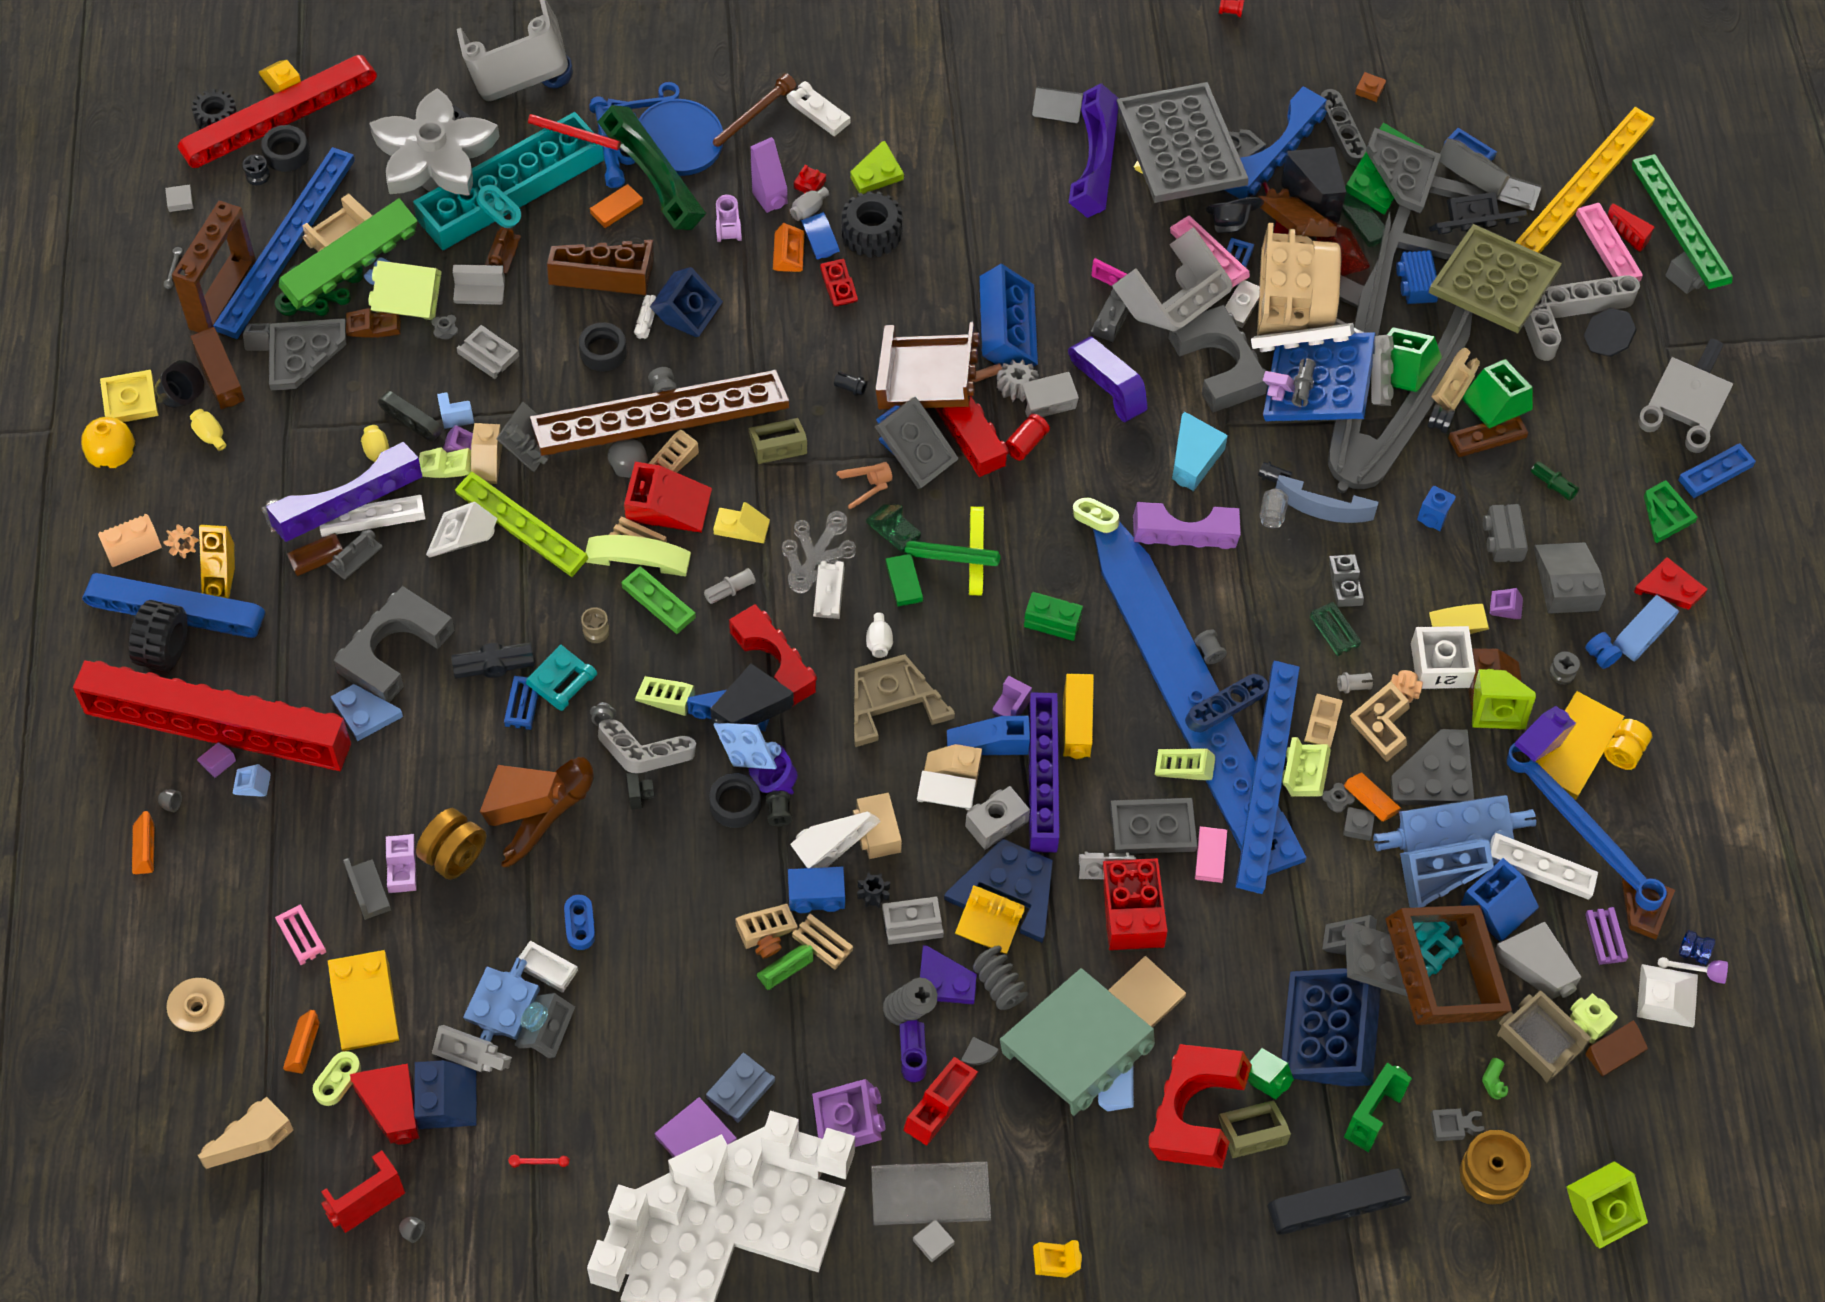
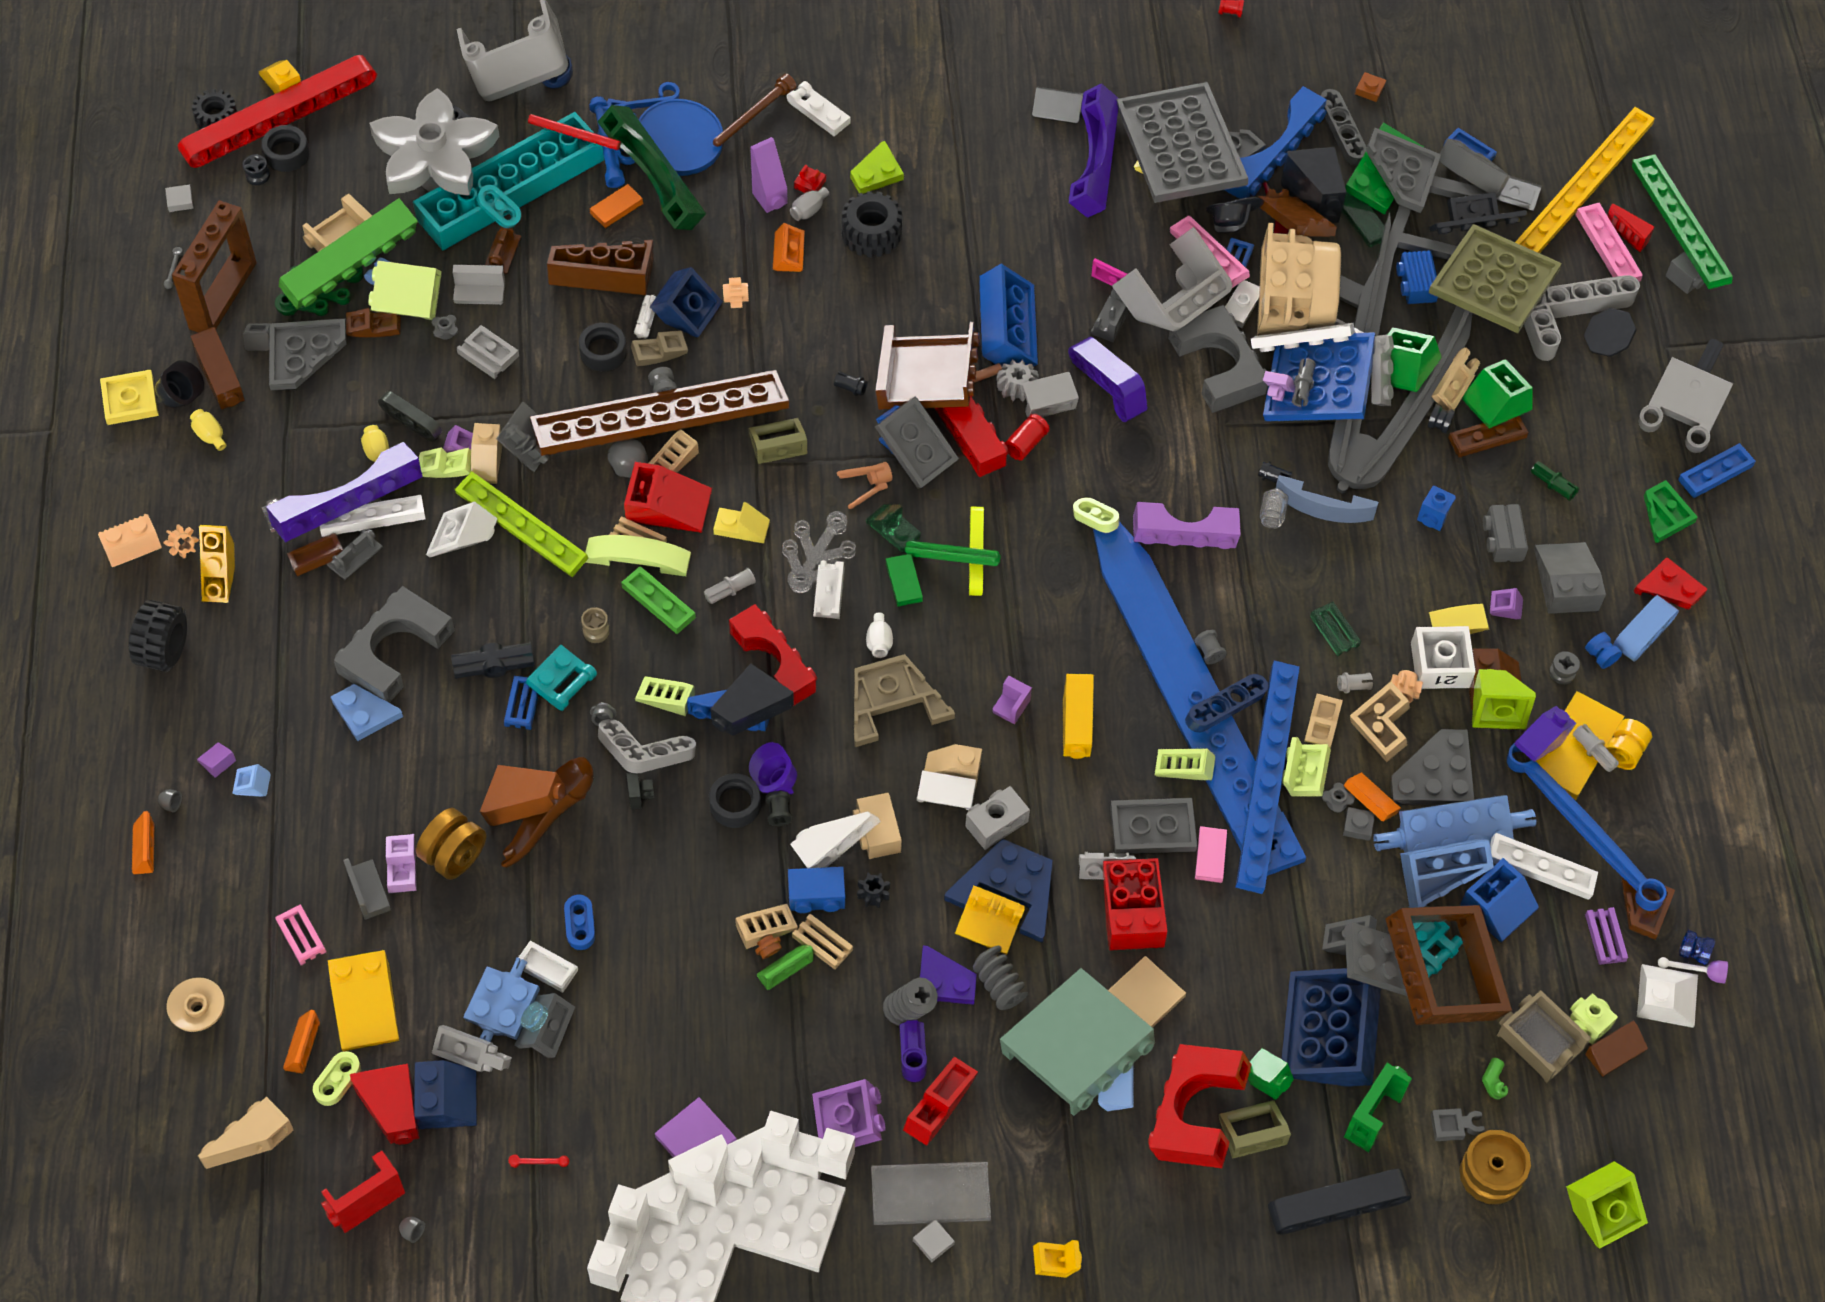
red brick [73,660,351,772] -> none
yellow cylinder [81,417,135,468] -> none
blue beam [82,573,265,638] -> none
blue plate [213,147,355,339] -> none
light blue panel [437,392,474,429] -> none
sand blue plate [706,1052,775,1123] -> none
light blue hinge [713,723,781,769] -> none
lavender piece [716,195,741,242] -> none
blue slope [801,212,840,259] -> none
red slope [820,259,858,307] -> none
light grey plate [882,897,944,945] -> none
blue slope [947,716,1030,755] -> none
dark grey tile [961,1037,999,1067] -> none
green brick [1024,592,1083,641] -> none
dark purple brick [1029,693,1059,853] -> none
medium azure slope [1172,412,1228,491] -> none
clear red slope [1316,217,1370,276] -> none
dark grey slope [1329,554,1364,607] -> none
light grey slope [1494,922,1581,999] -> none
none -> dark tan slope [631,331,688,366]
none -> light nougat gear [723,277,749,308]
none -> light grey axle [1573,724,1619,772]

